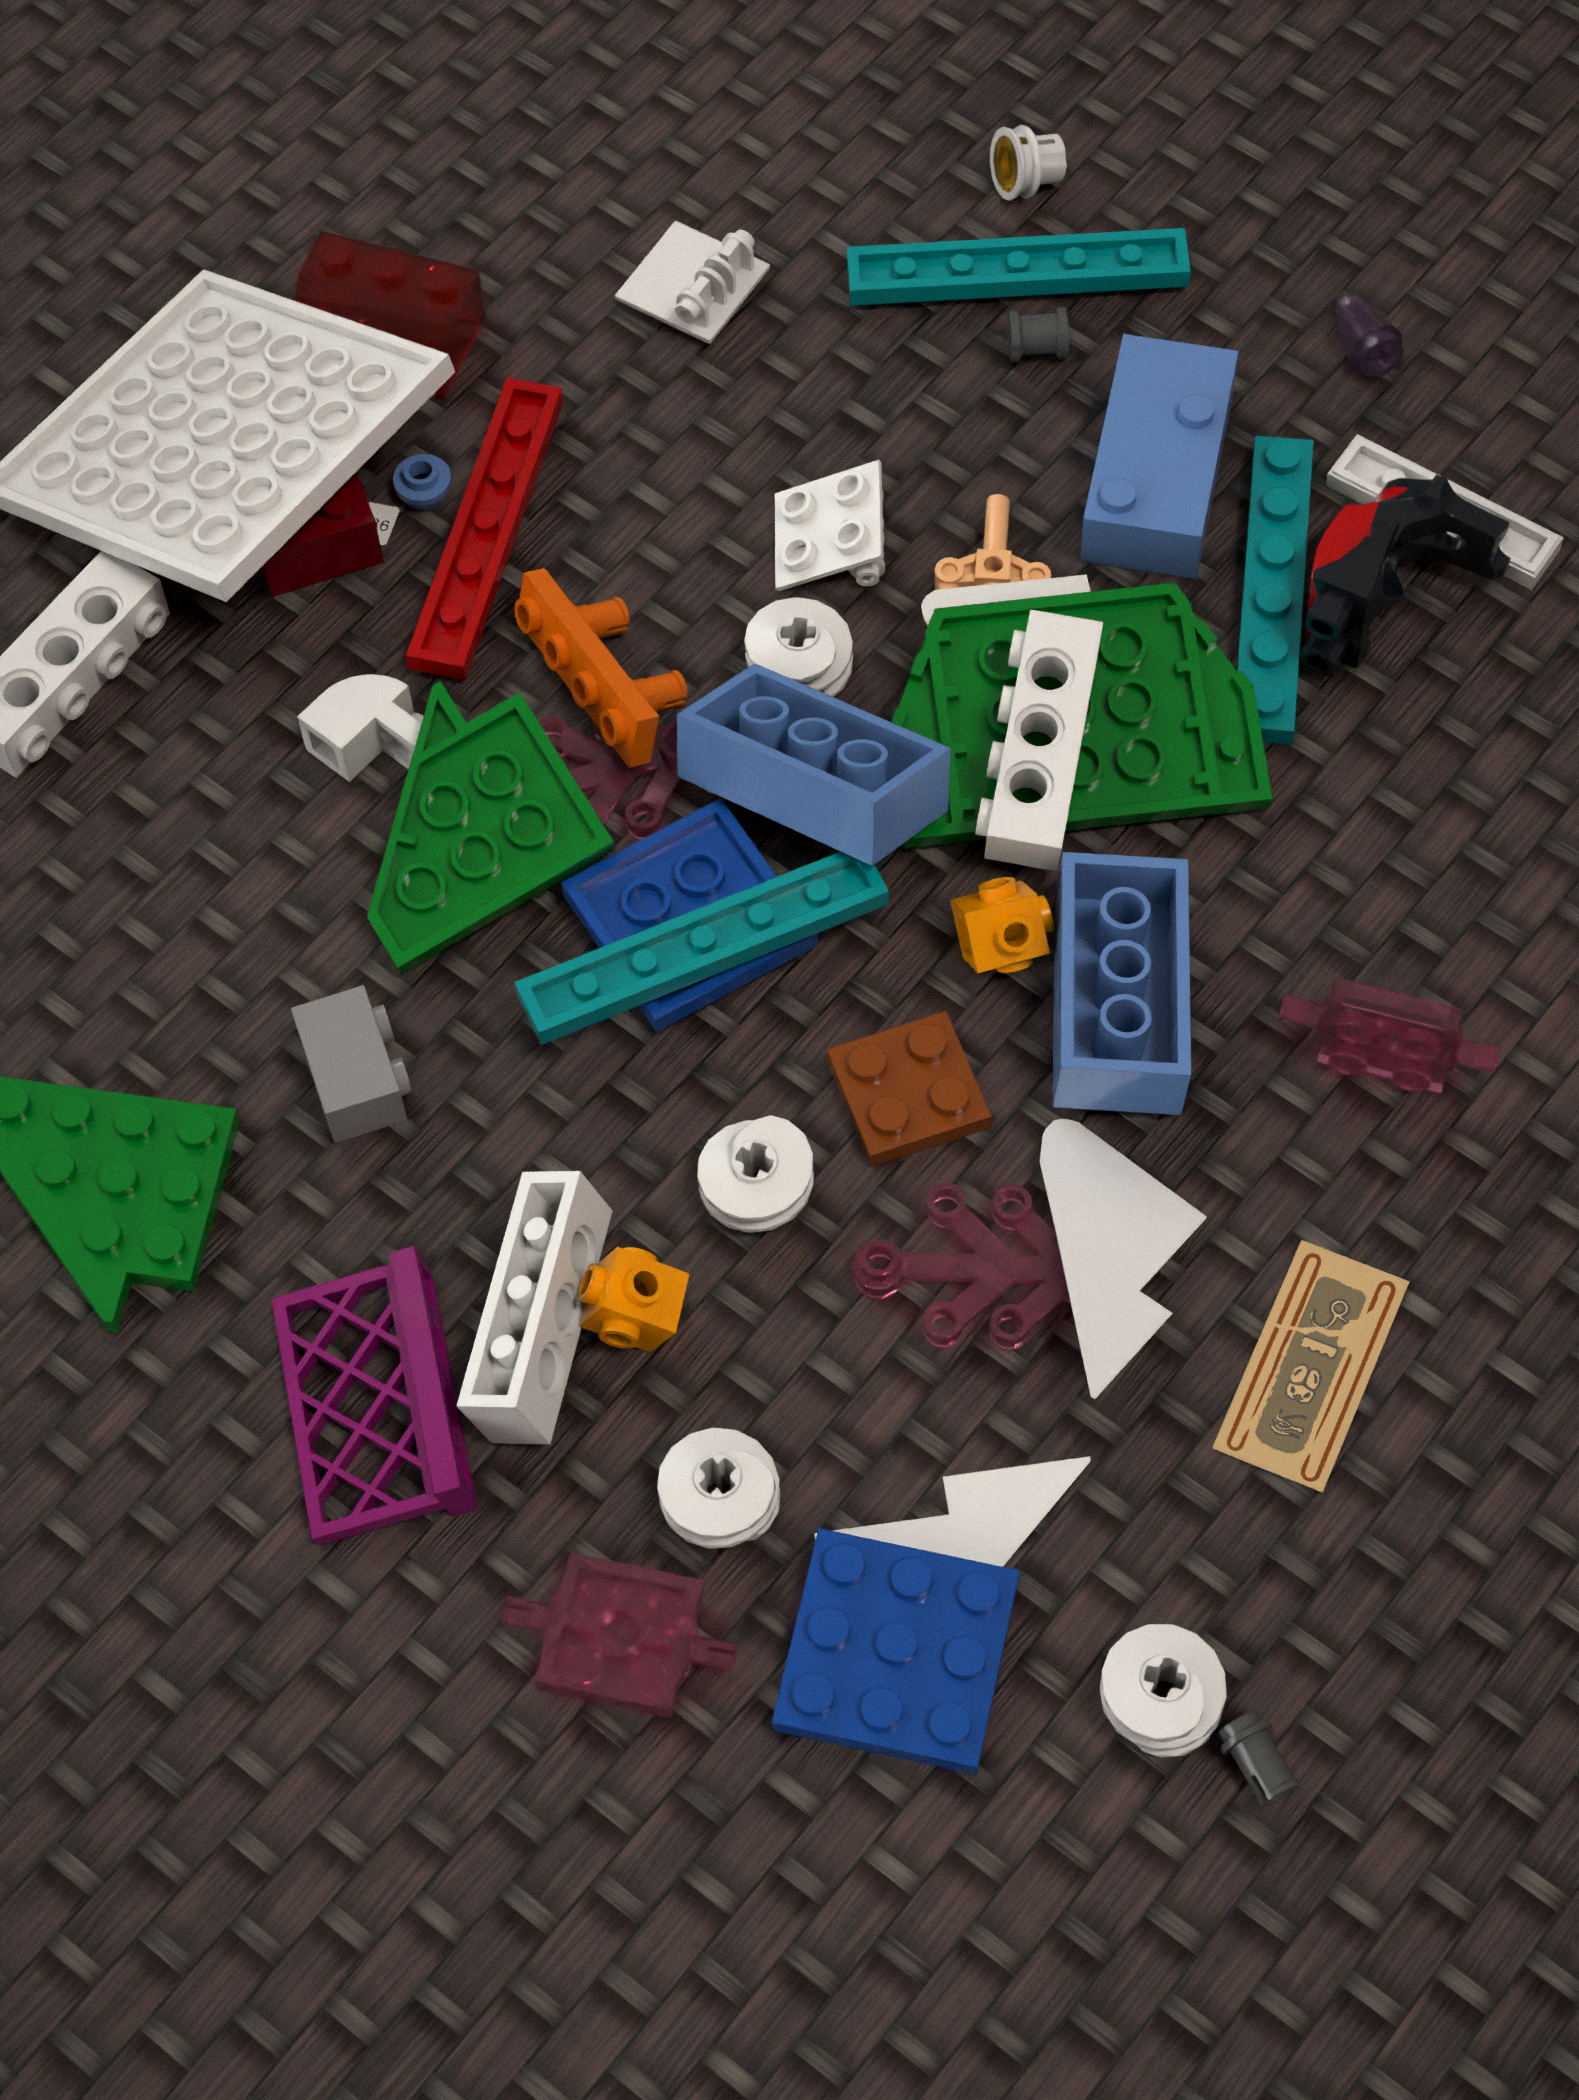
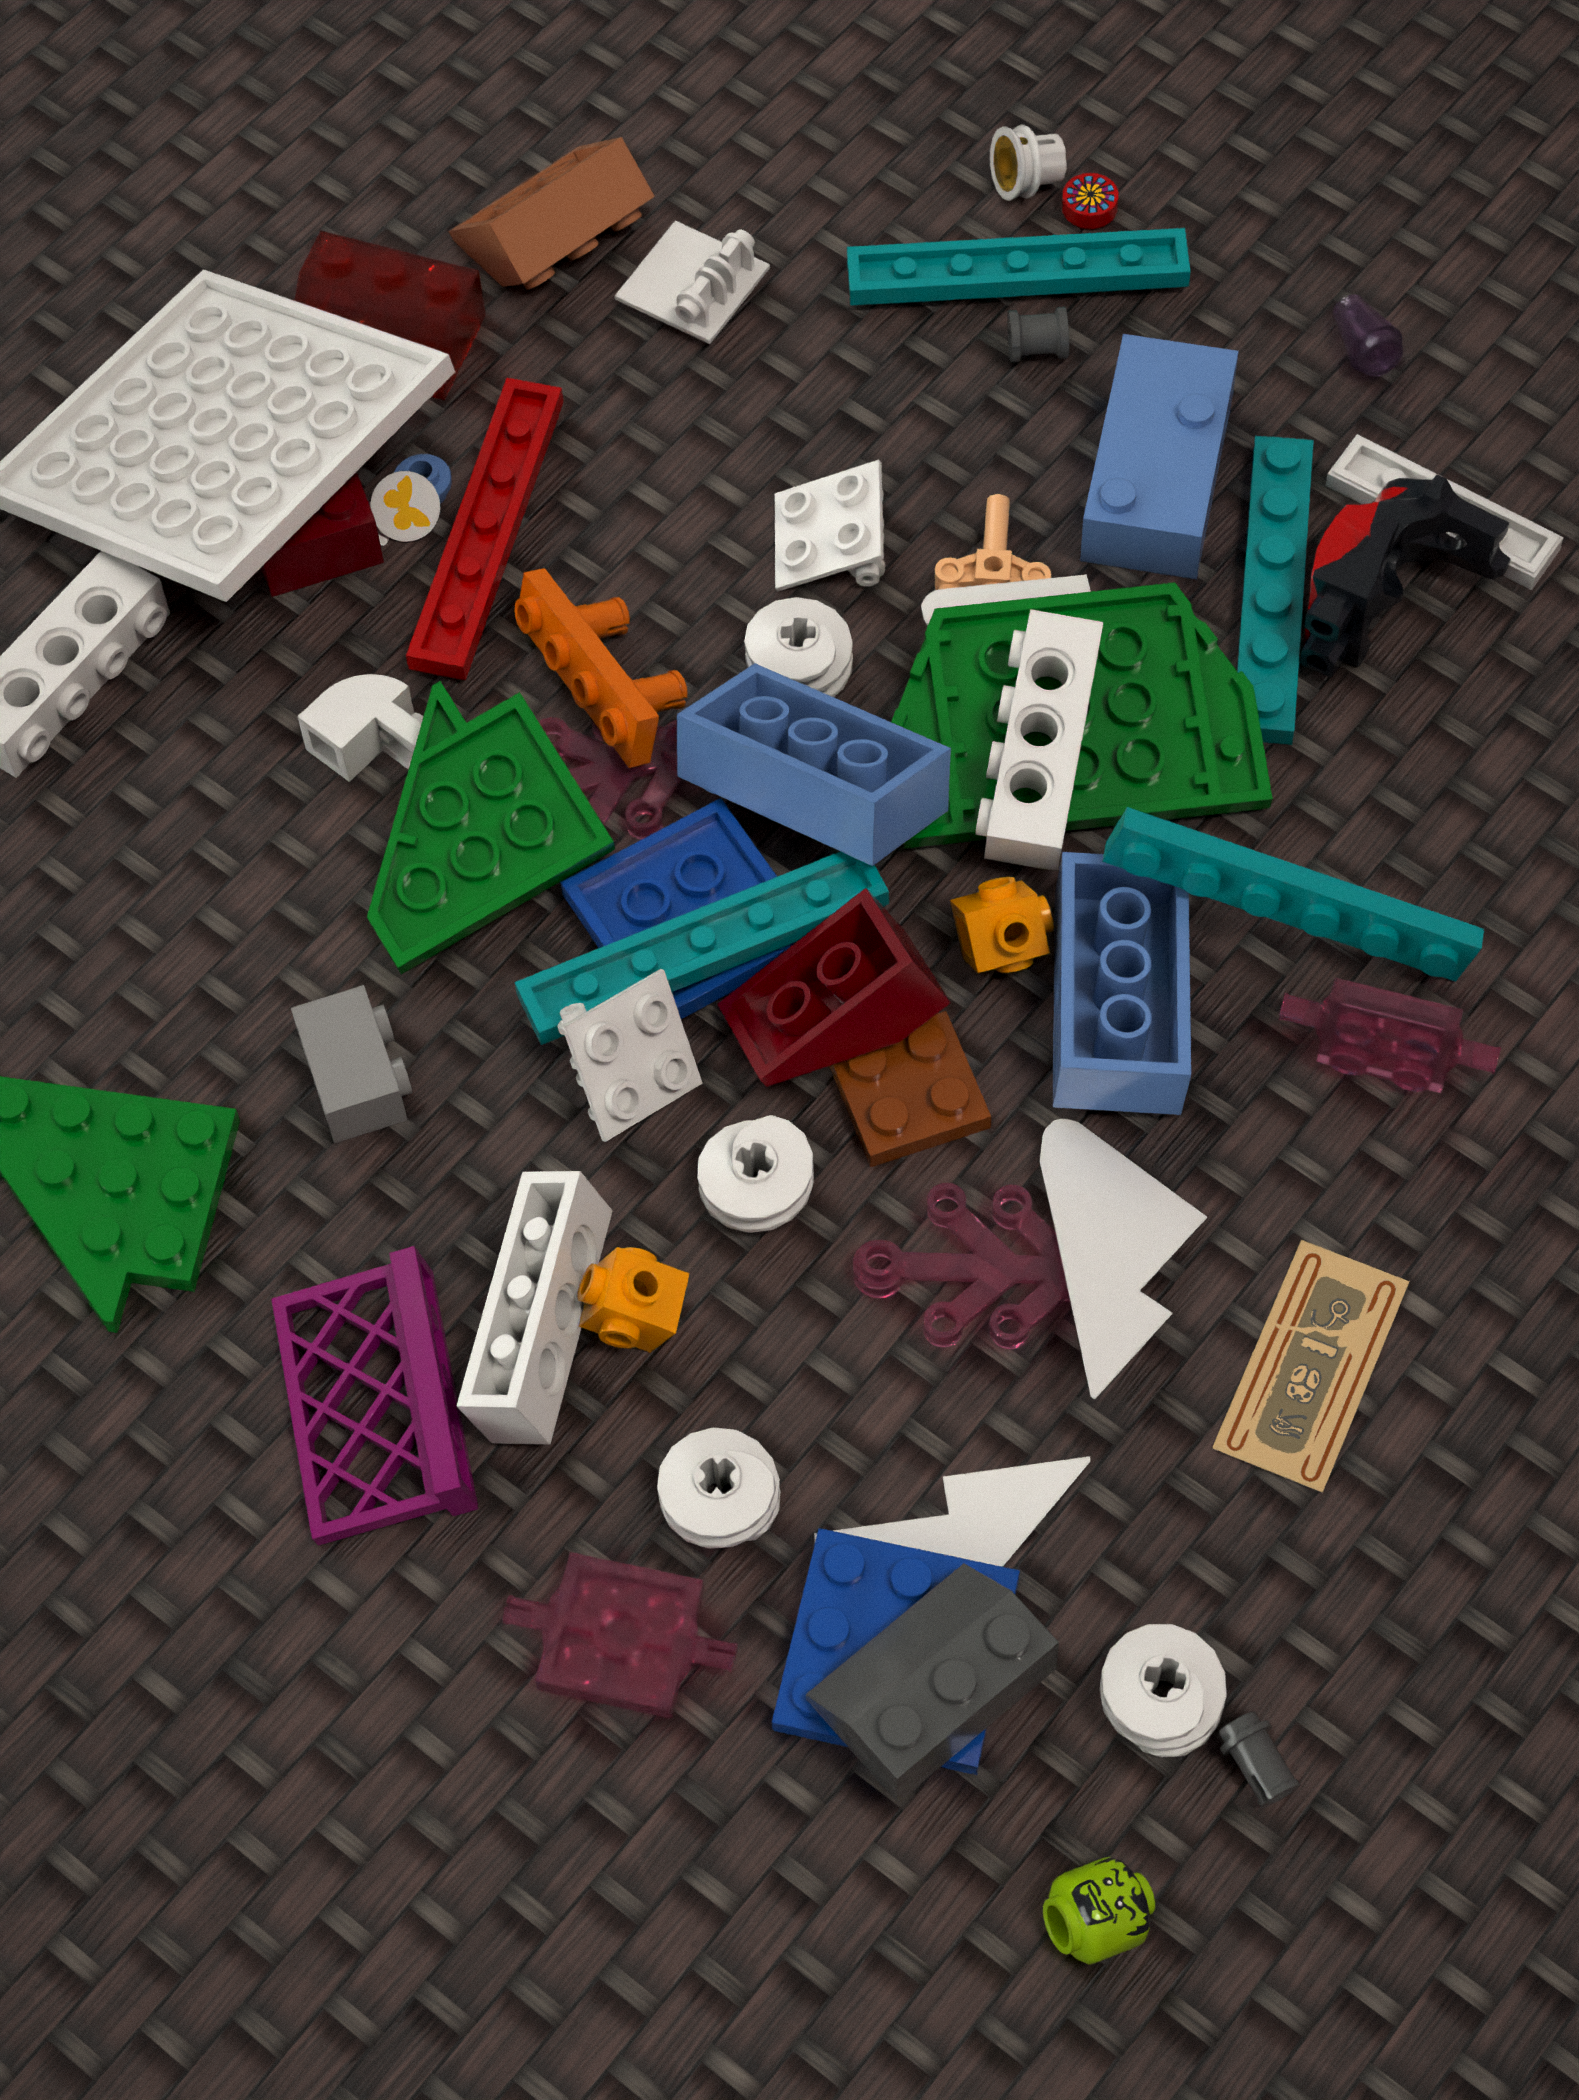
none -> white sticker [370,471,440,542]
none -> nougat slope [448,137,655,289]
none -> white hinge [558,969,702,1142]
none -> dark red slope [718,888,951,1087]
none -> dark grey slope [805,1563,1059,1803]
none -> lime head [1043,1857,1155,1964]
none -> tile [1062,173,1119,229]
none -> teal plate [1102,807,1484,982]

